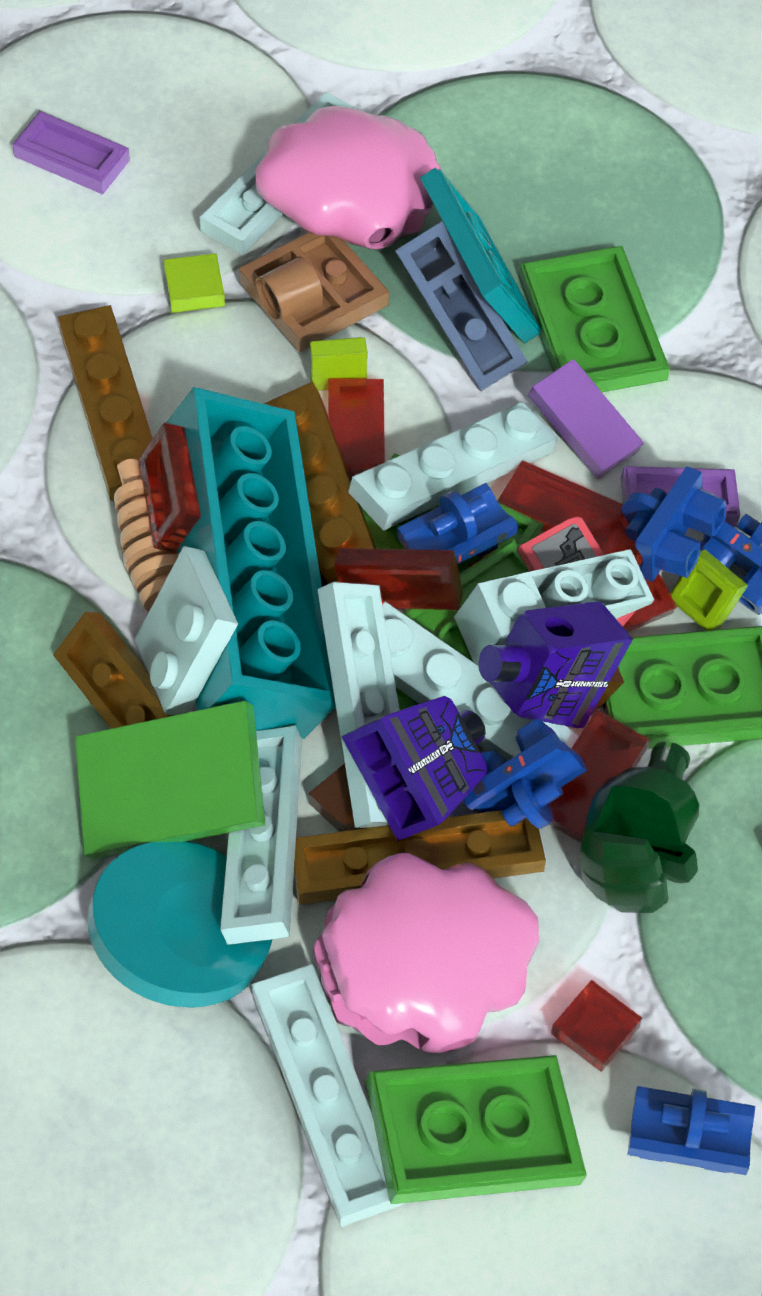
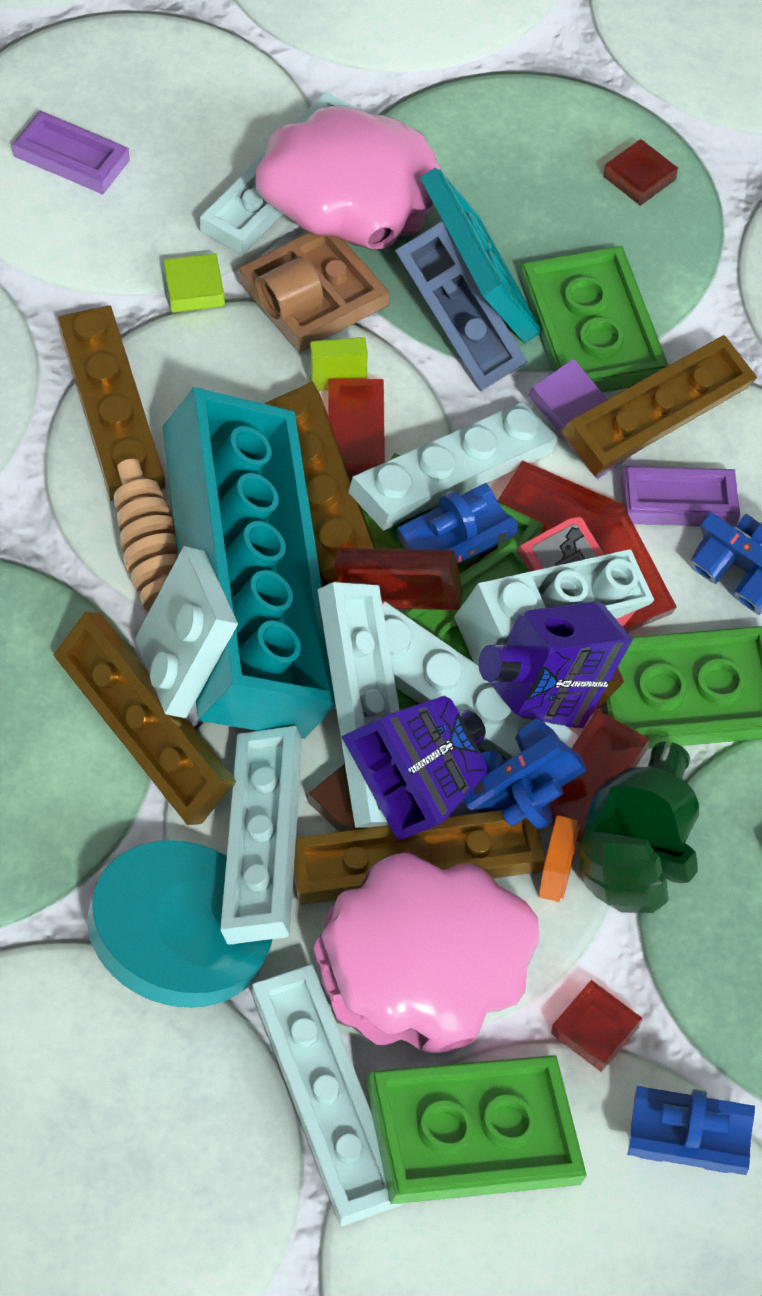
bright green tile [75,701,265,859] -> none
clear red tile [139,422,201,553] -> none
blue hips [621,466,726,582] -> none
lime tile [667,550,748,631] -> none
none -> orange tile [539,815,580,902]
none -> pearl gold plate [561,335,757,476]
none -> clear red tile [603,139,678,206]

